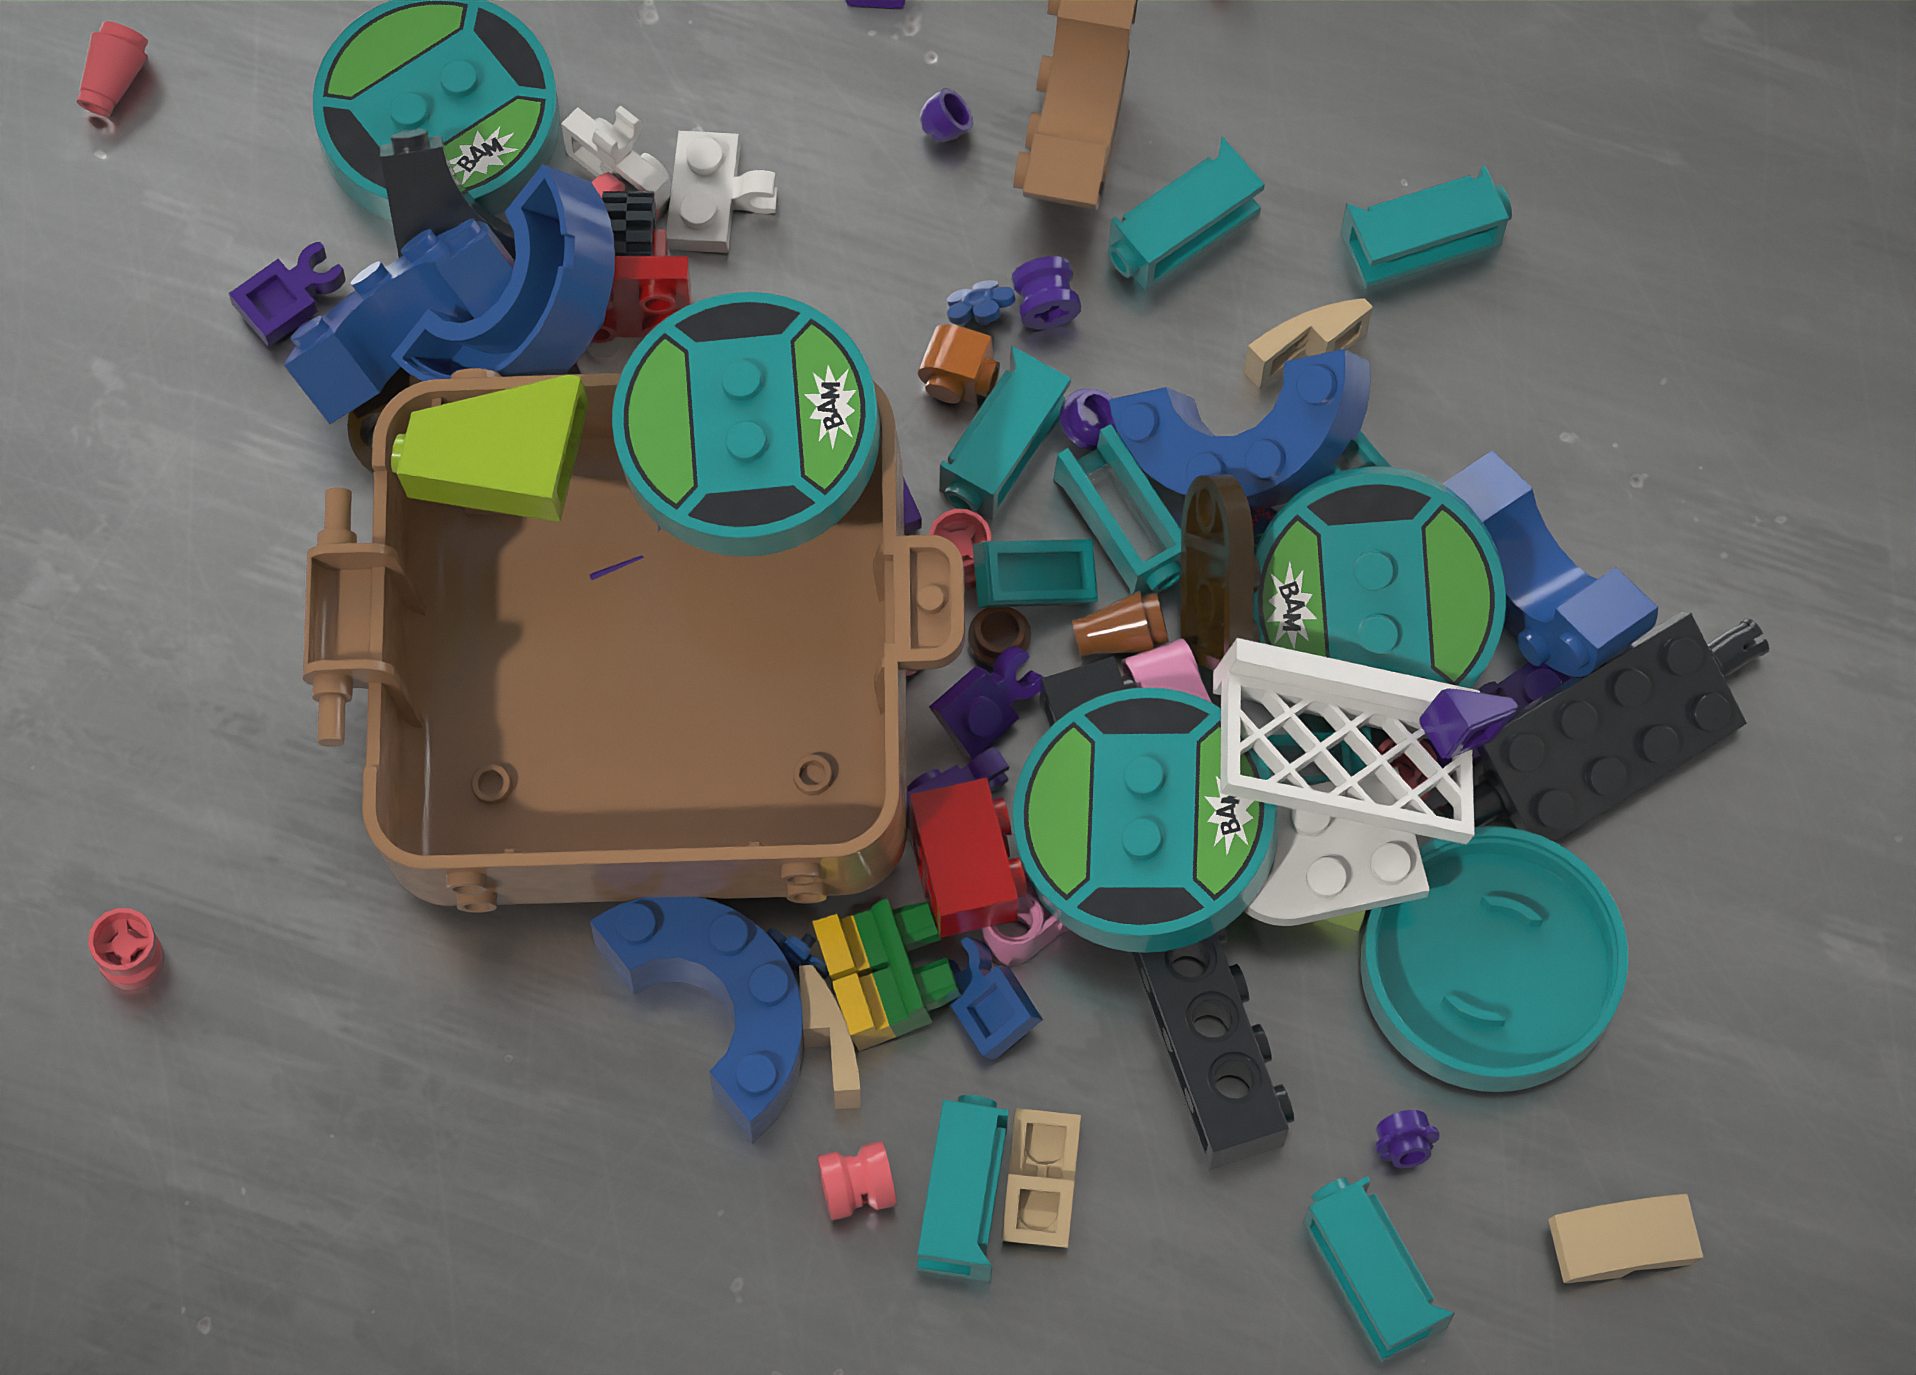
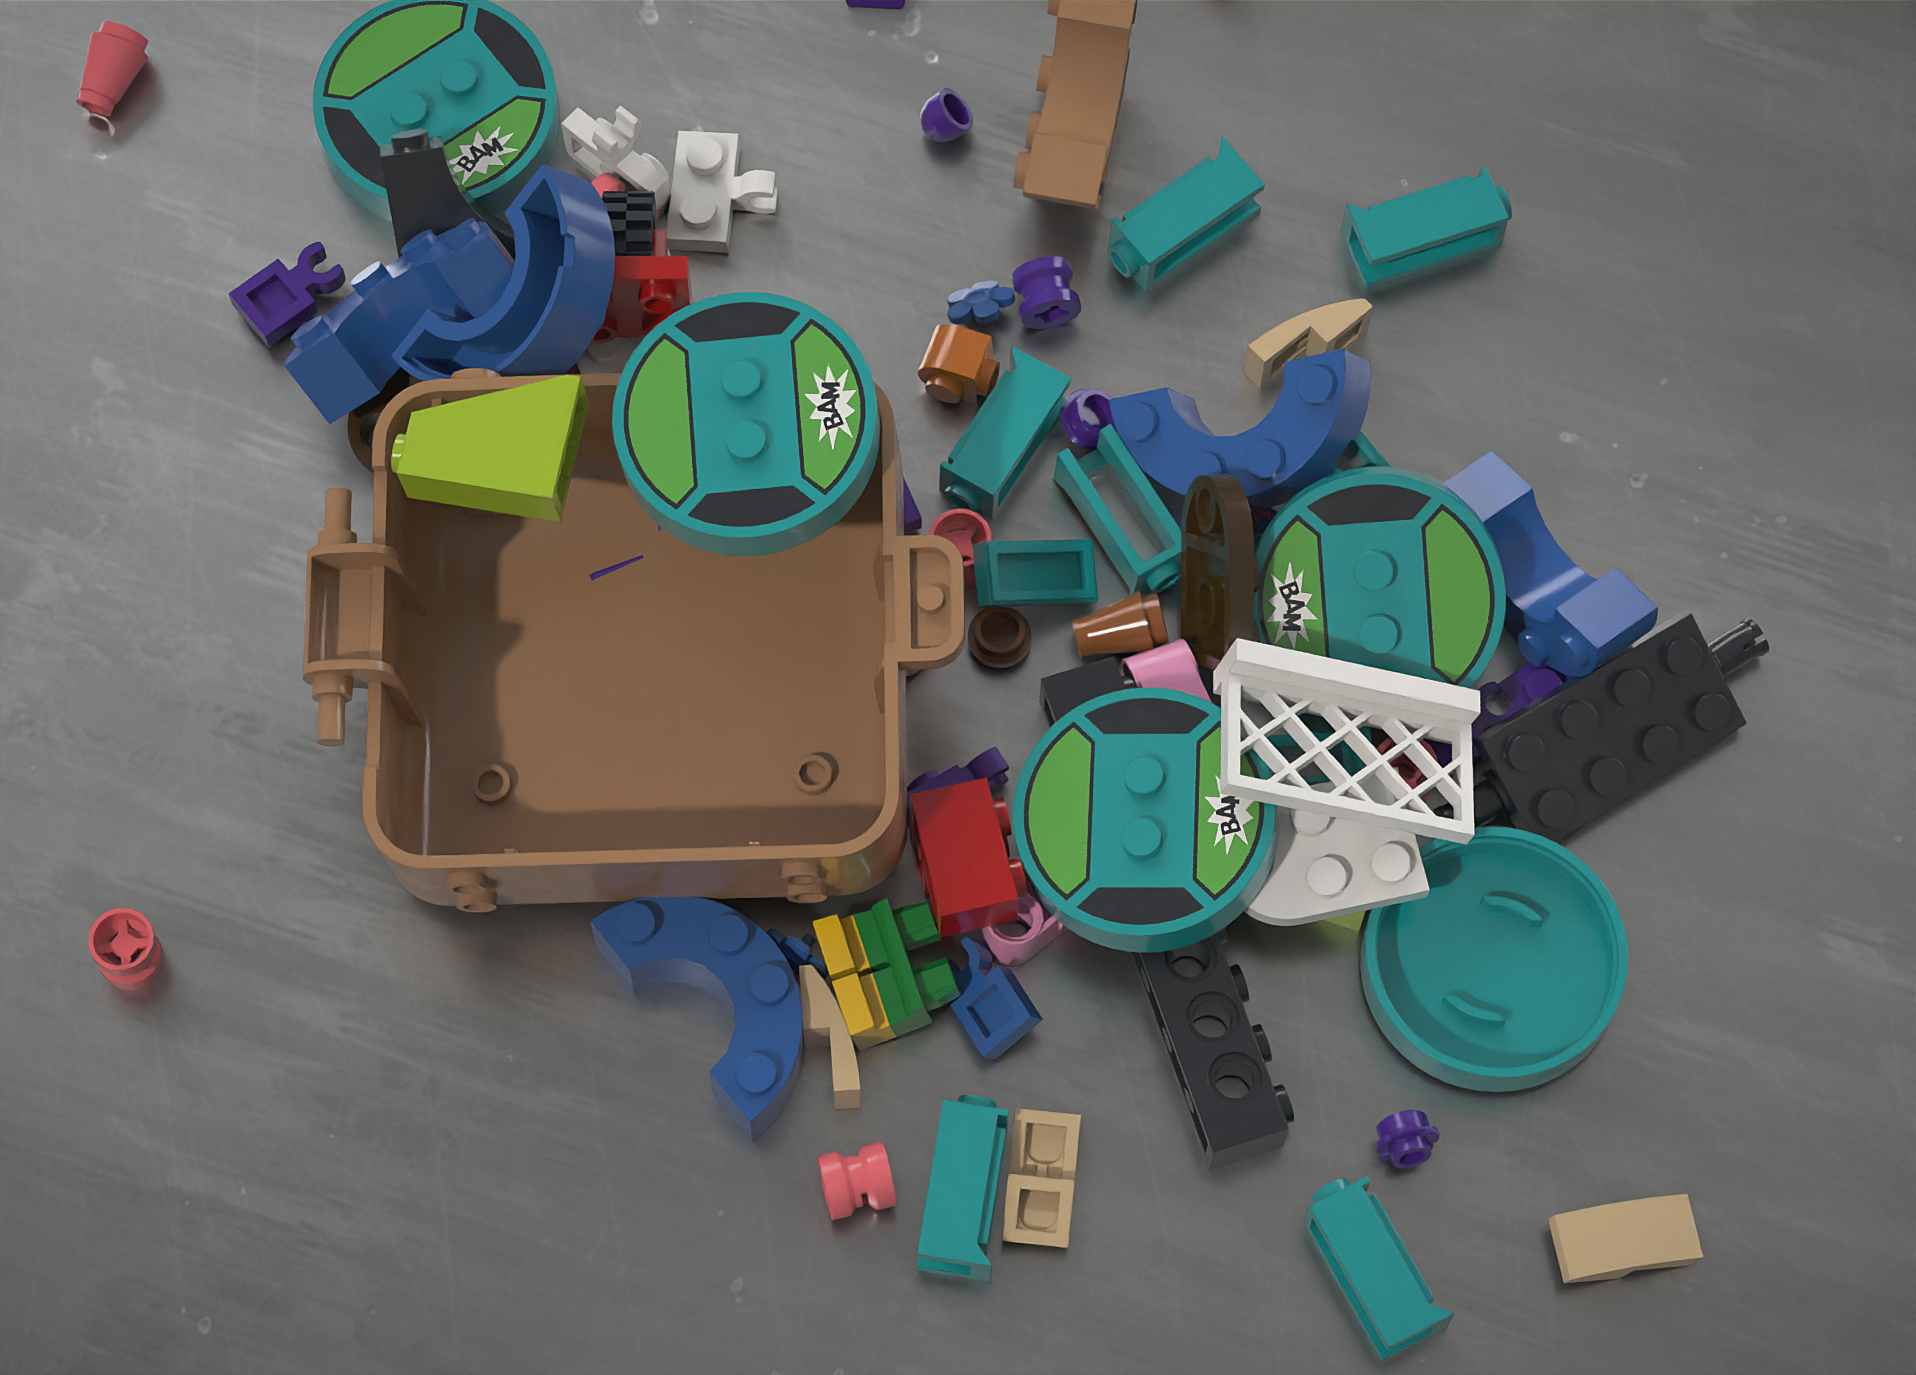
dark purple plate [929,646,1044,759] -> none
dark purple slope [1419,688,1518,759] -> none

